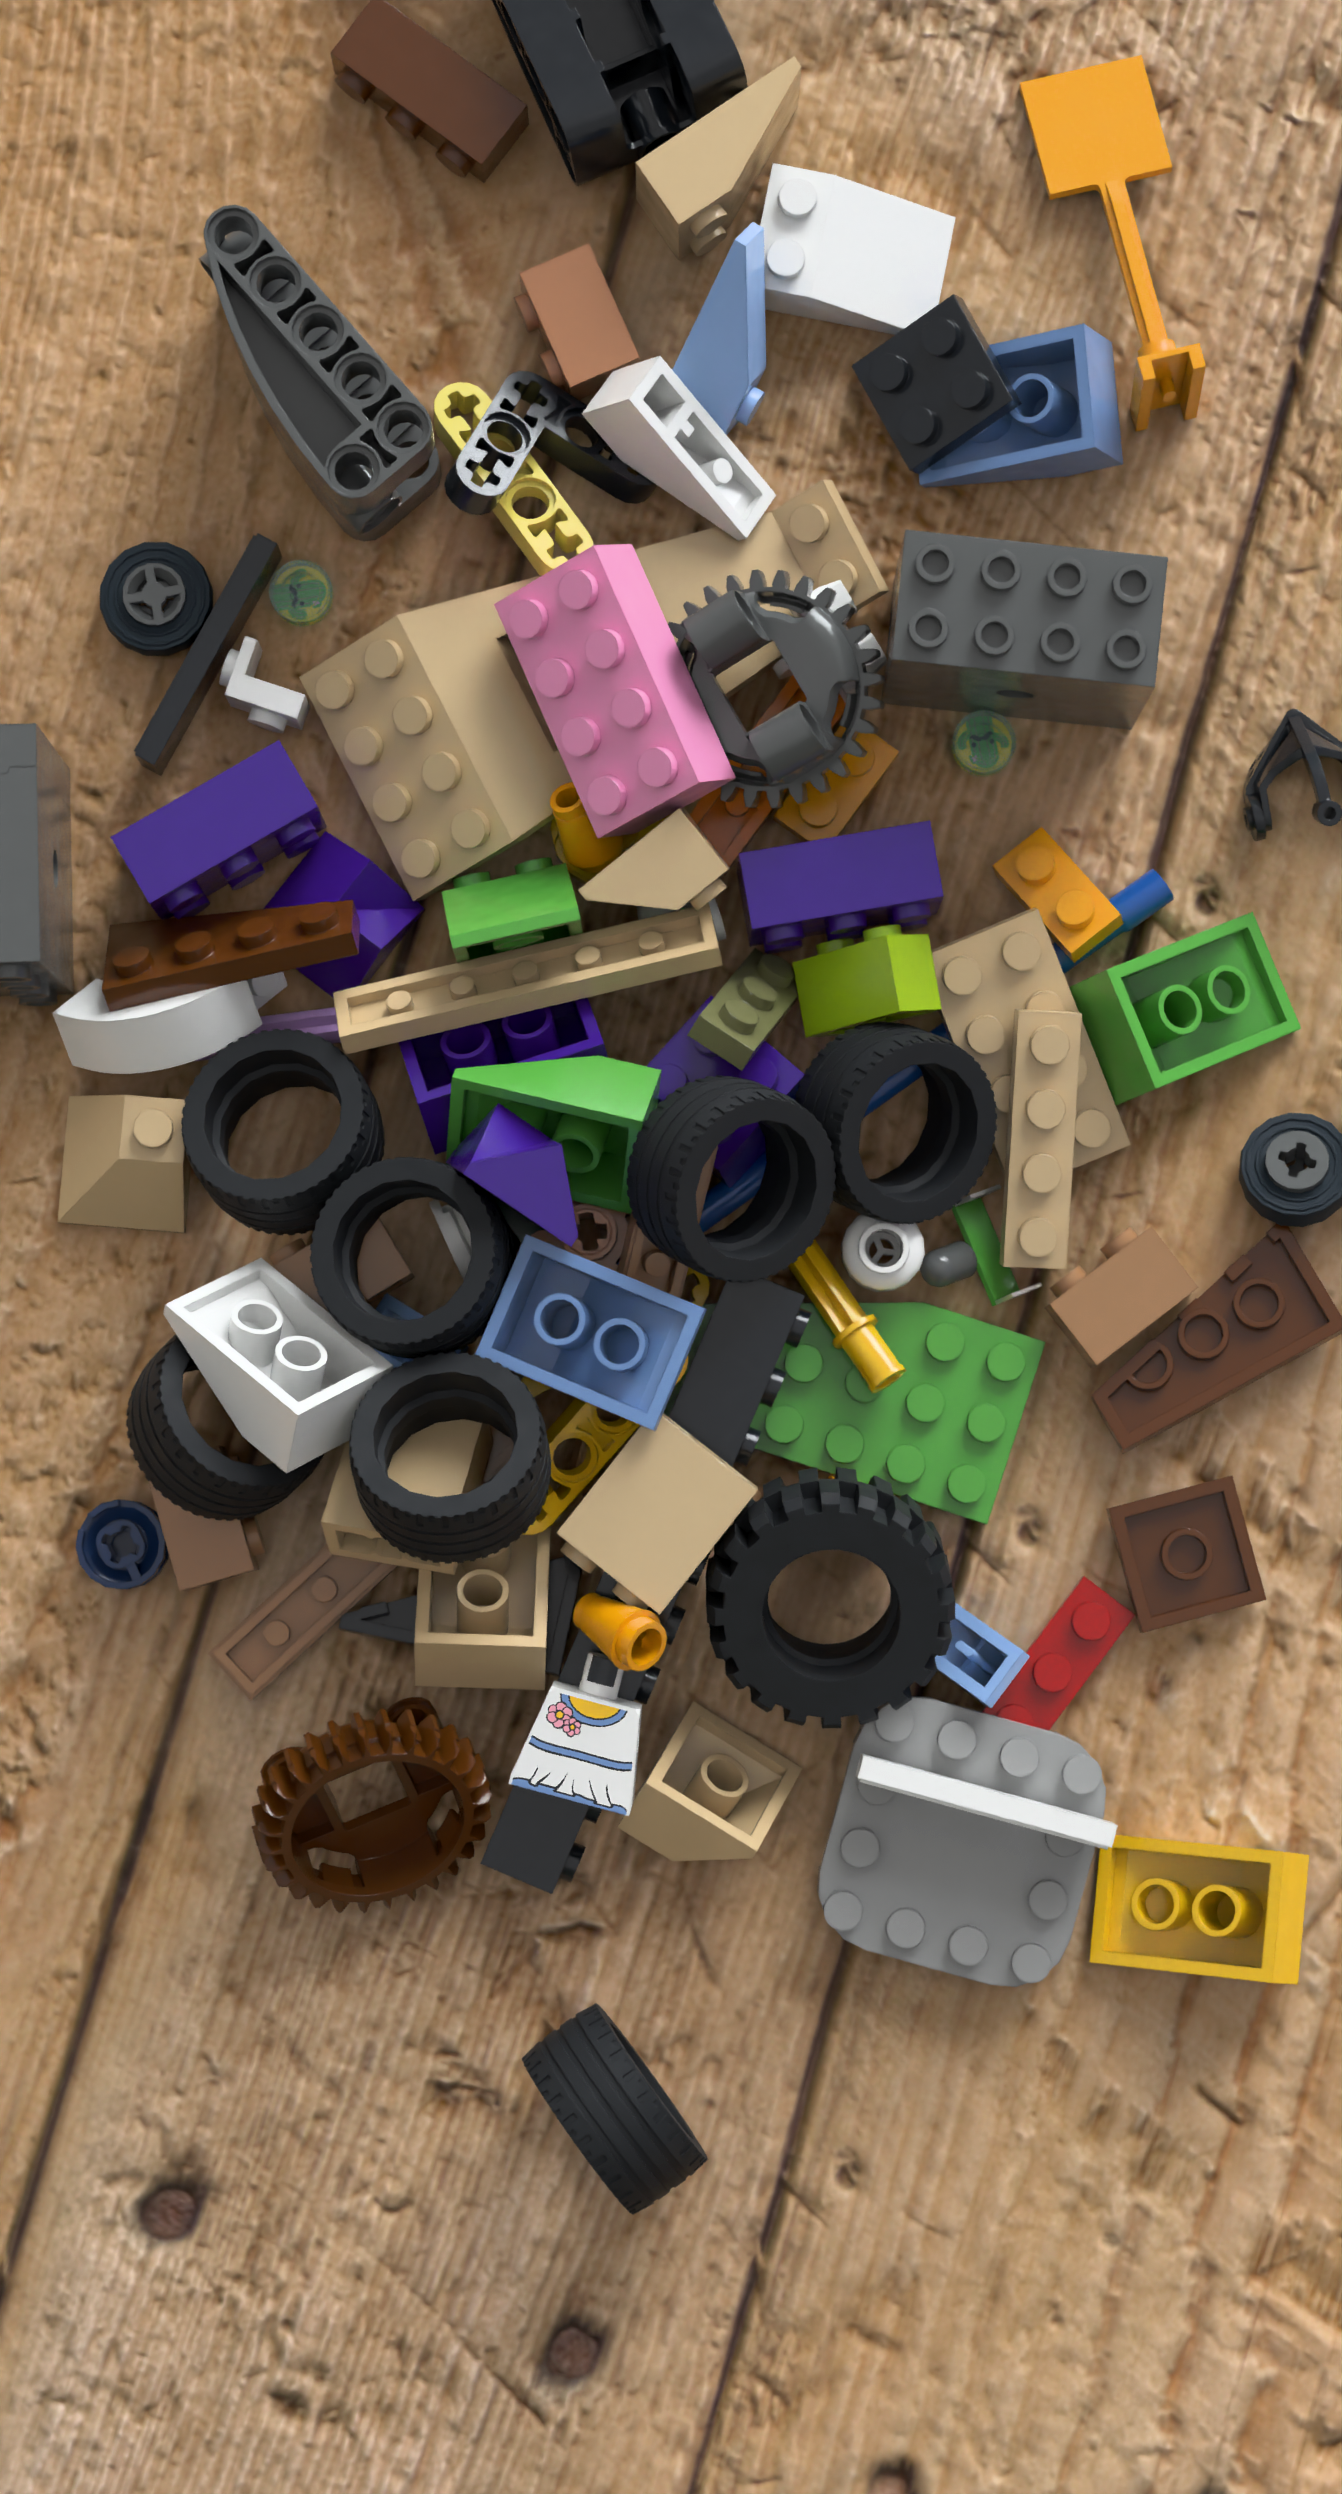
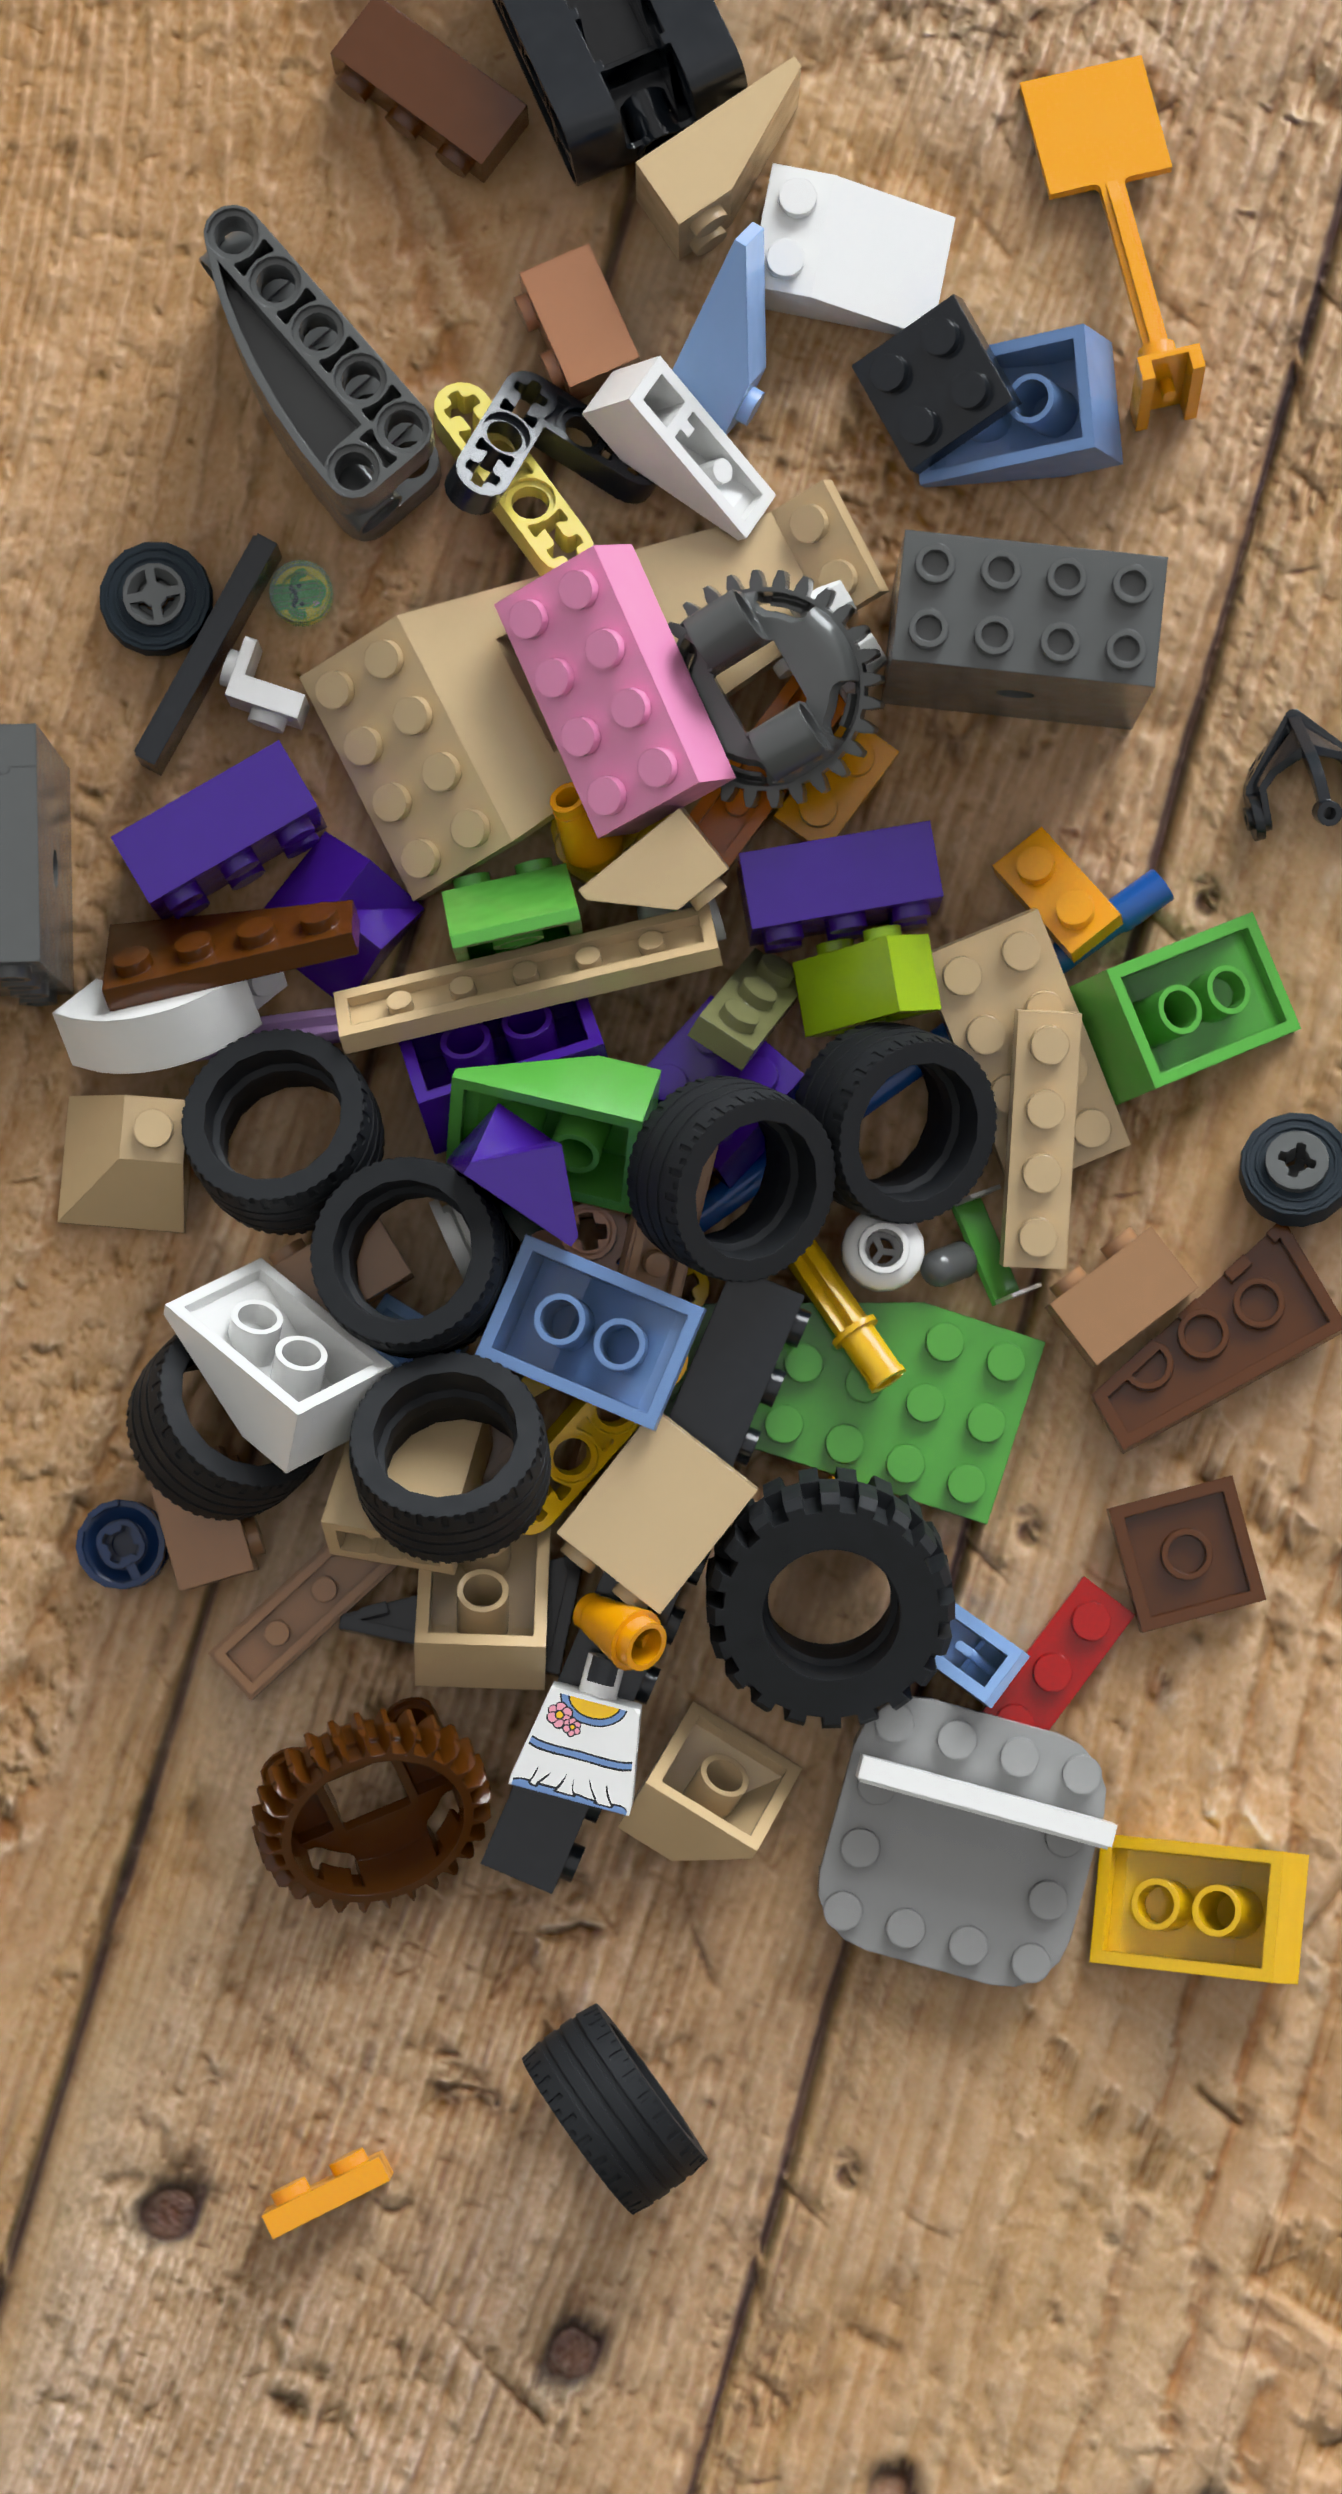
clear light blue tile [952,710,1016,777] -> none
none -> light orange plate [262,2147,394,2239]

